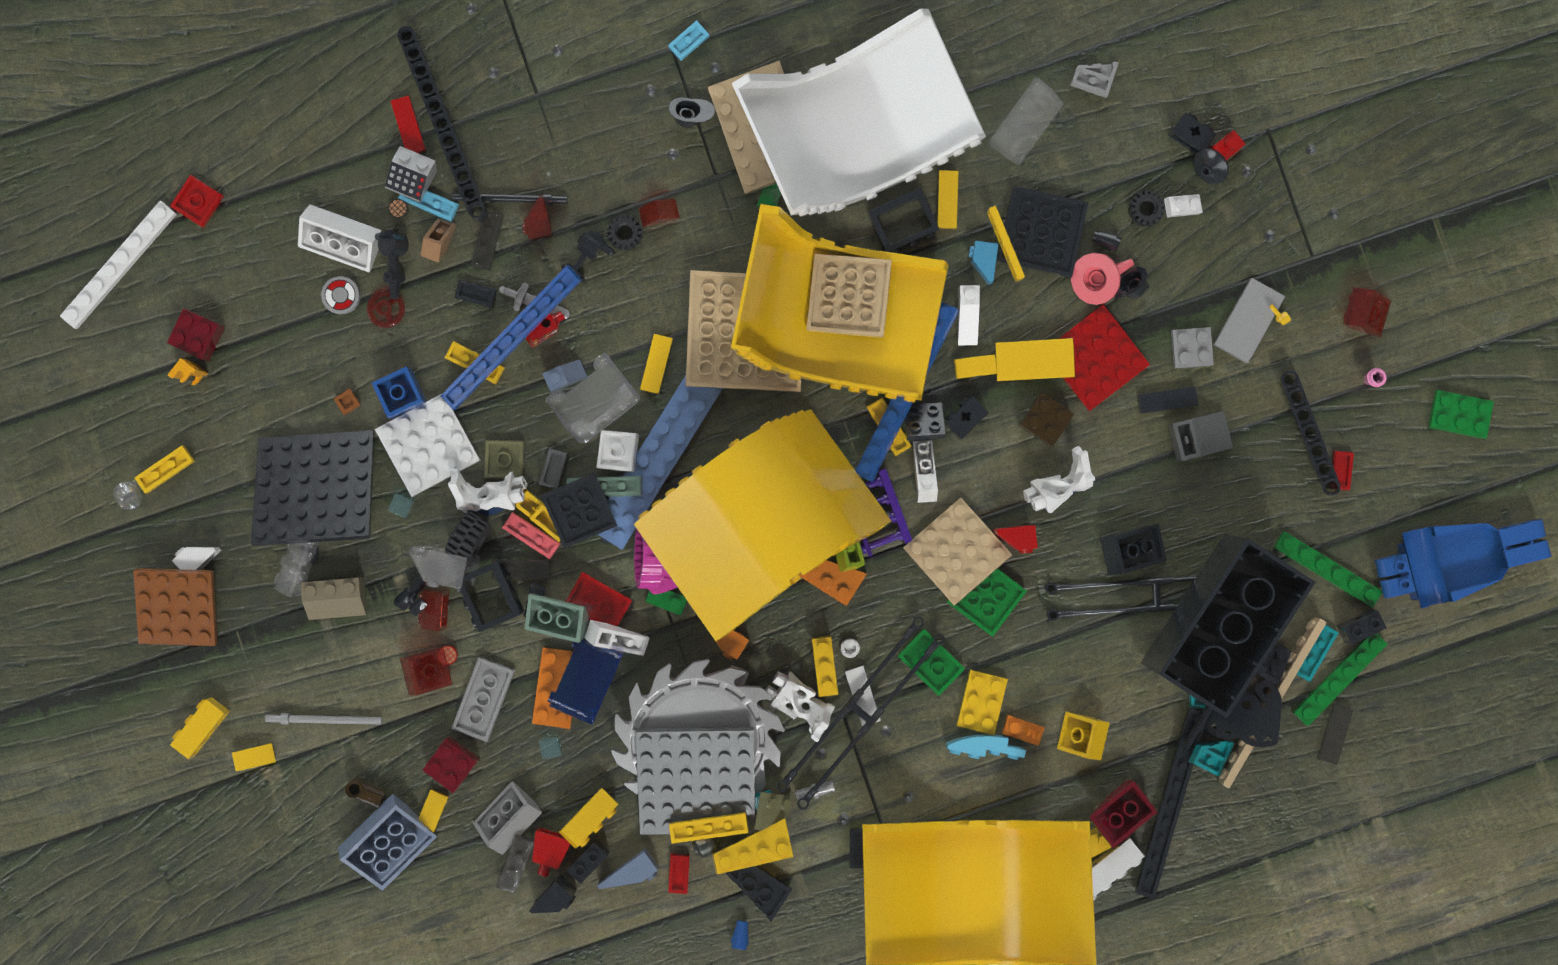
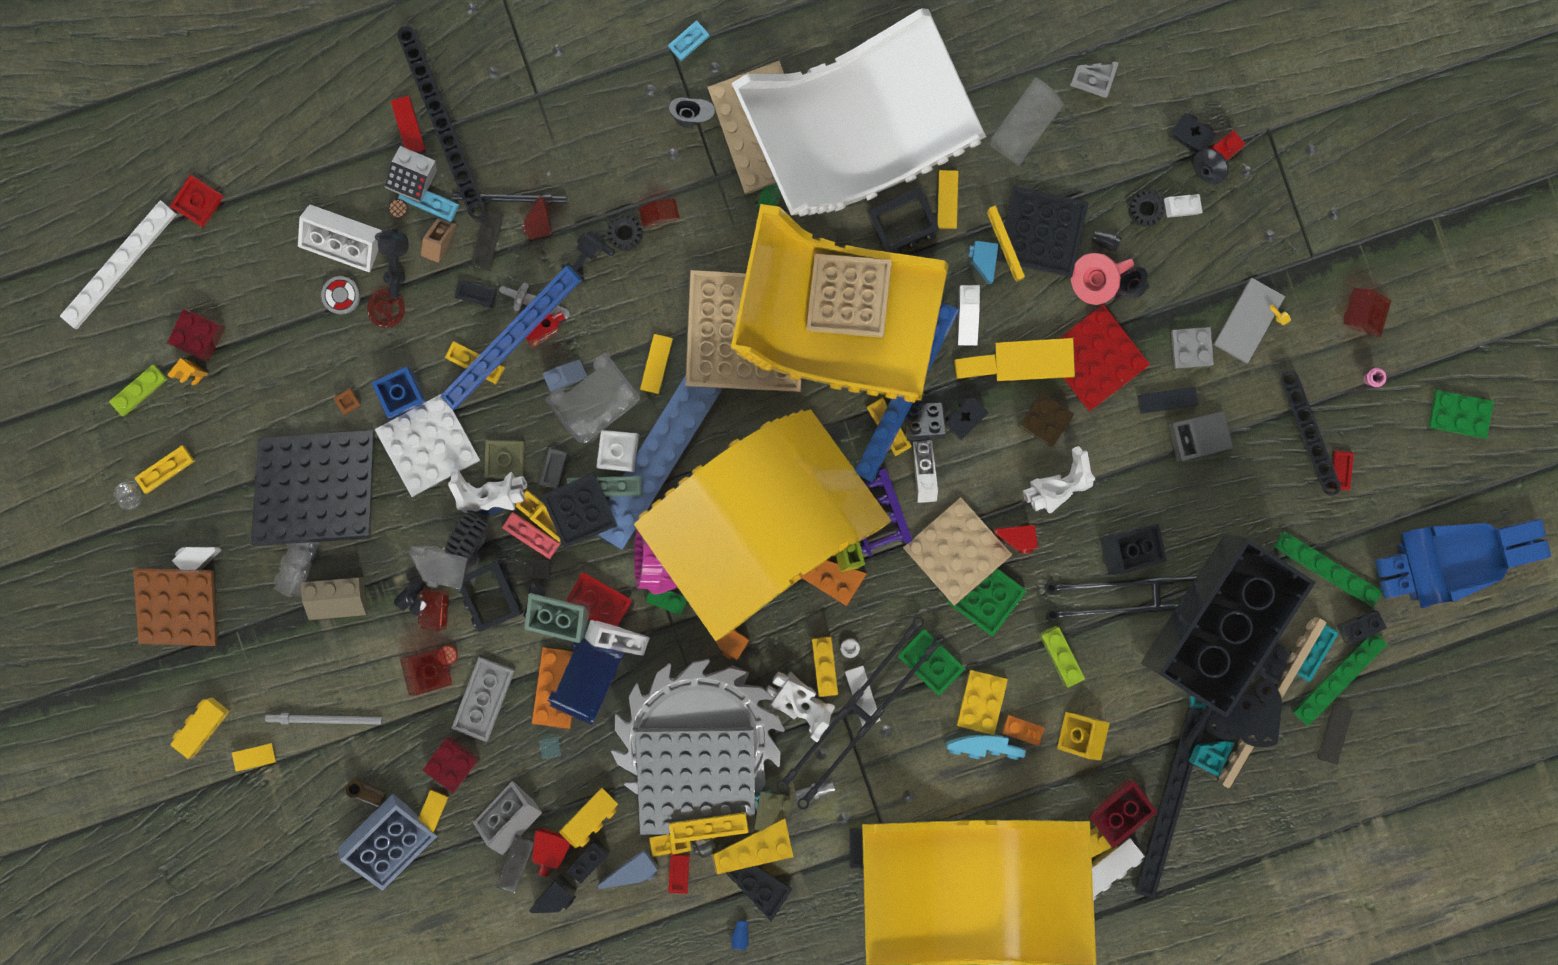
clear light blue tile [388,493,414,518] -> none
none -> lime plate [109,365,168,417]
none -> yellow slope [649,834,691,857]
none -> lime brick [1039,626,1085,688]

